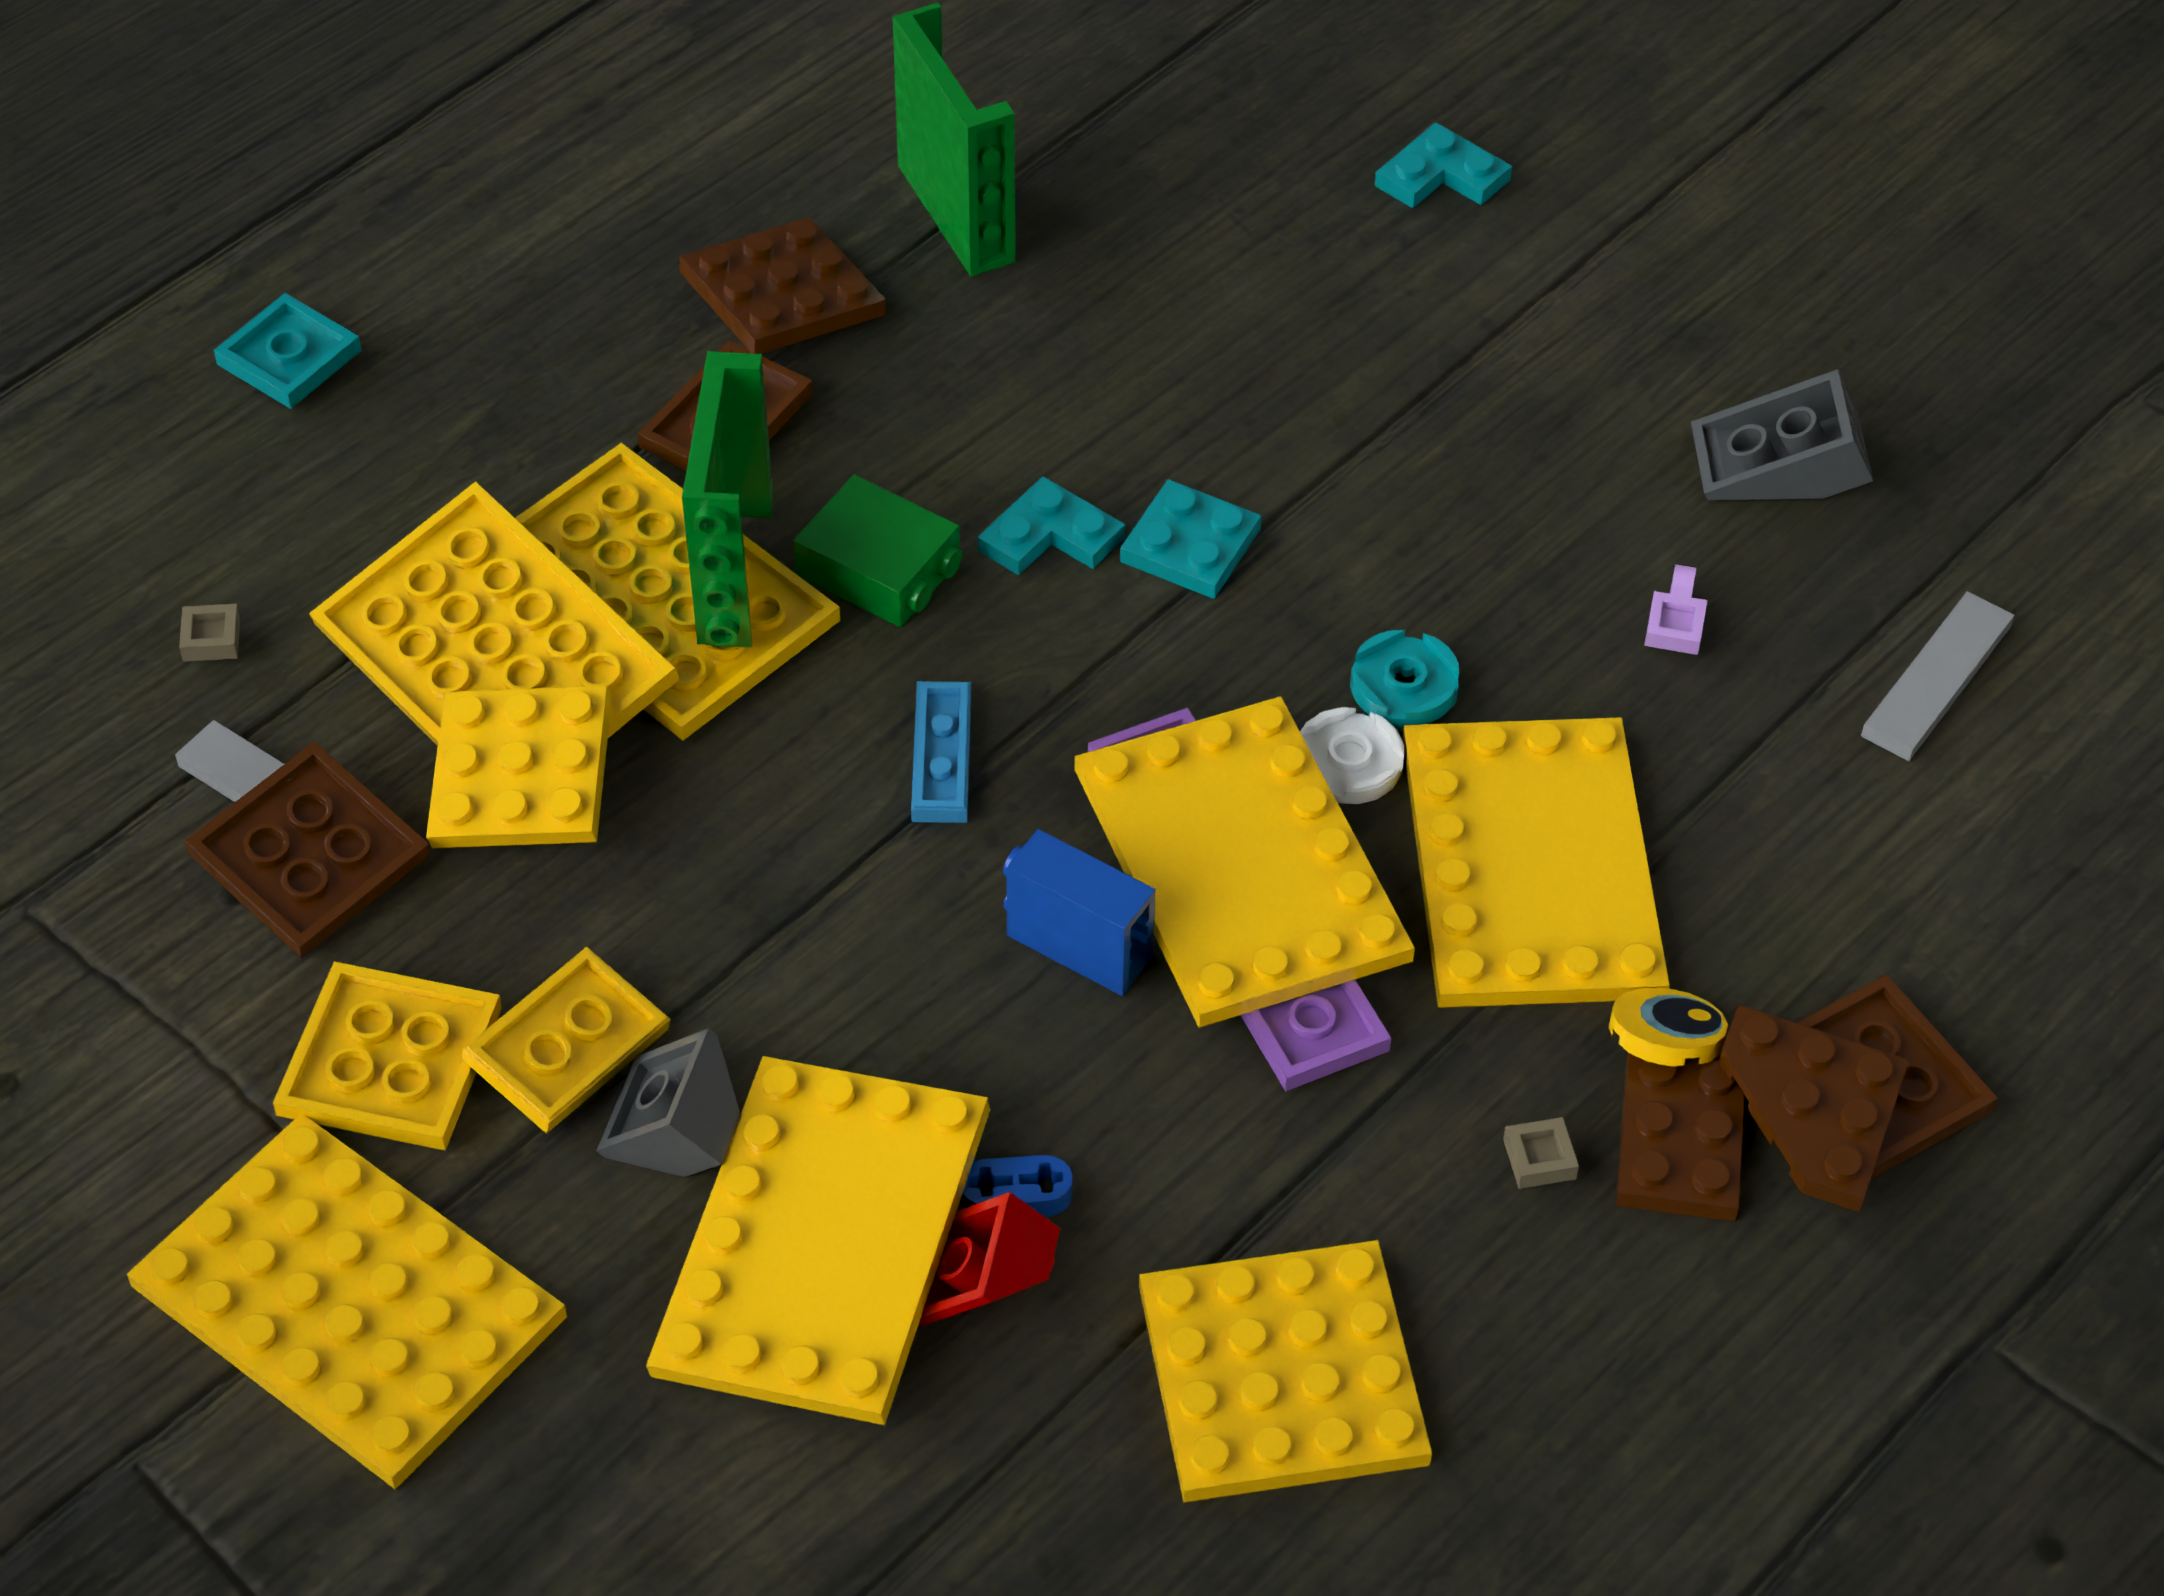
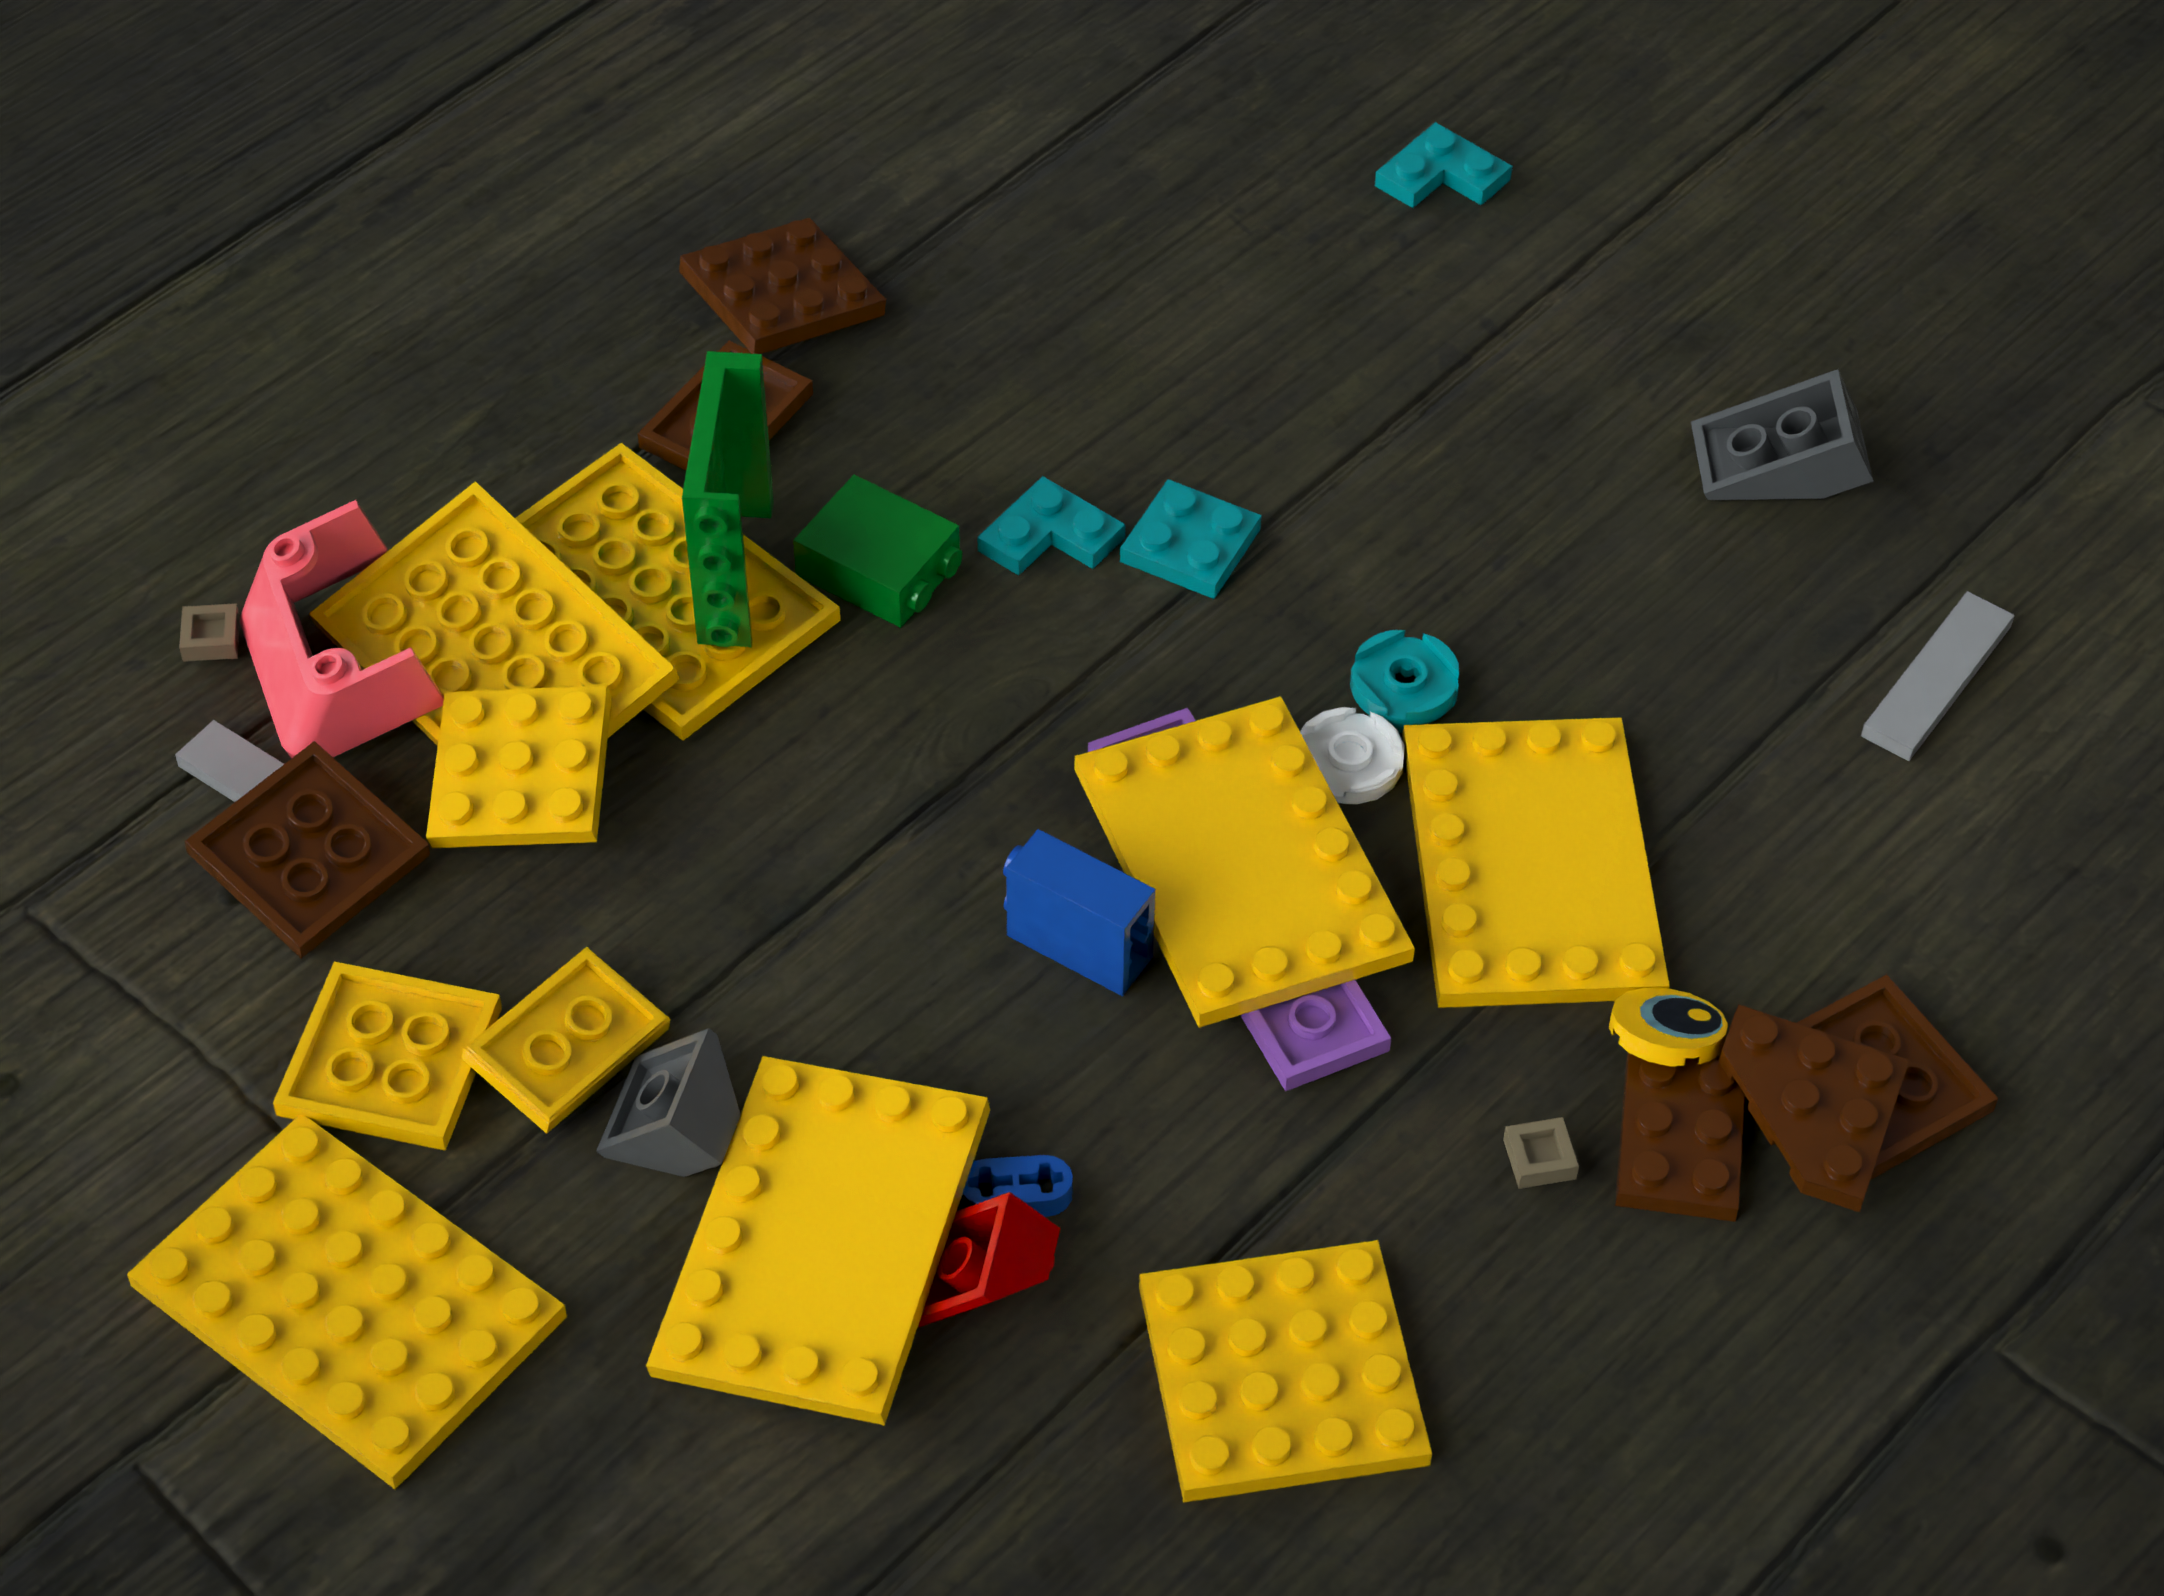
teal plate [214,293,362,409] -> none
green panel [892,2,1015,277] -> none
dark azure tile [911,681,971,823] -> none
lavender plate [1644,564,1707,655] -> none
none -> coral windscreen [240,500,444,759]

